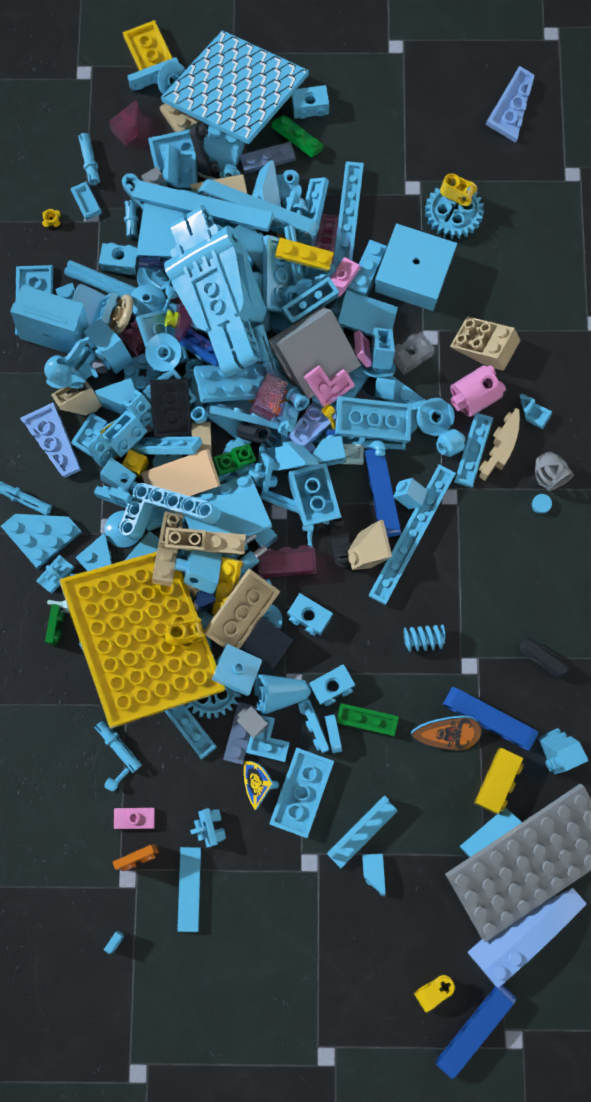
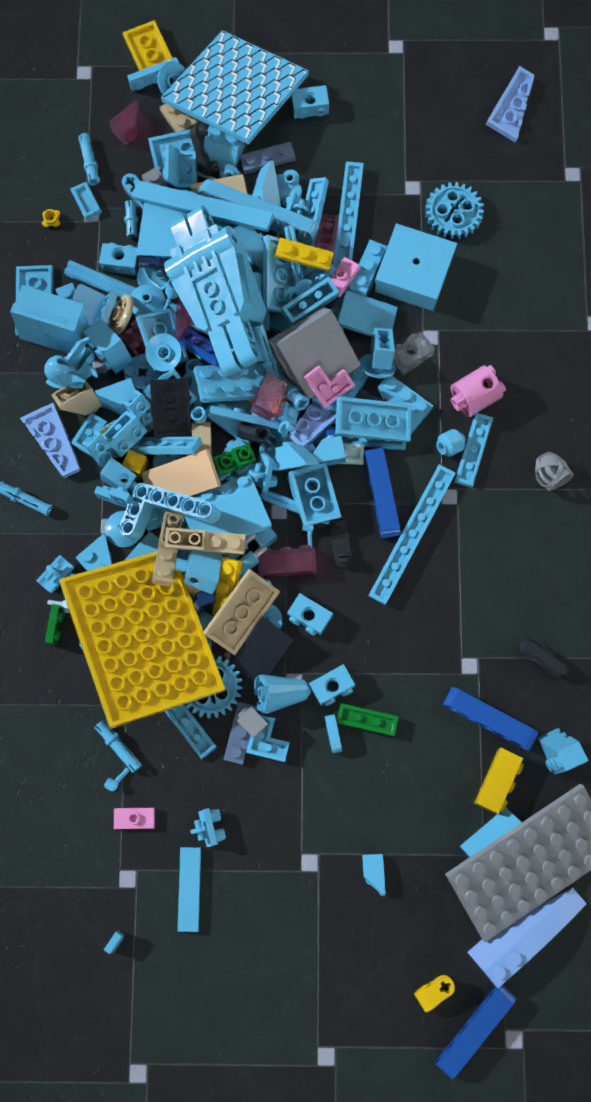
medium azure plate [1,514,82,569] -> none
orange plate [113,845,158,872] -> none
neon yellow bush [165,310,178,329] -> none
yellow piece [165,618,206,646] -> none
medium azure plate [212,644,262,696] -> none
shield [244,761,279,810] -> none
medium azure plate [269,748,334,838] -> none
green plate [272,115,324,158] -> none
medium azure hinge [298,699,331,753] -> none
yellow hand [322,404,336,430] -> none
medium azure fence [327,796,398,868] -> none
tan slope [348,520,392,570] -> none
bright pink plate [354,330,372,368] -> none
medium azure arm [363,439,386,456] -> none
medium azure tile [375,378,396,400] -> none
medium azure brick [394,478,427,509] -> none
medium azure piece [404,625,445,652] -> none
shield [411,716,482,751] -> none
medium azure plate [416,398,455,436] -> none
yellow piece [440,173,477,206] -> none
tan slope [450,316,521,371] -> none
tan slope [479,408,520,481] -> none
medium azure slope [520,394,552,429] -> none
medium azure tile [532,494,552,514] -> none

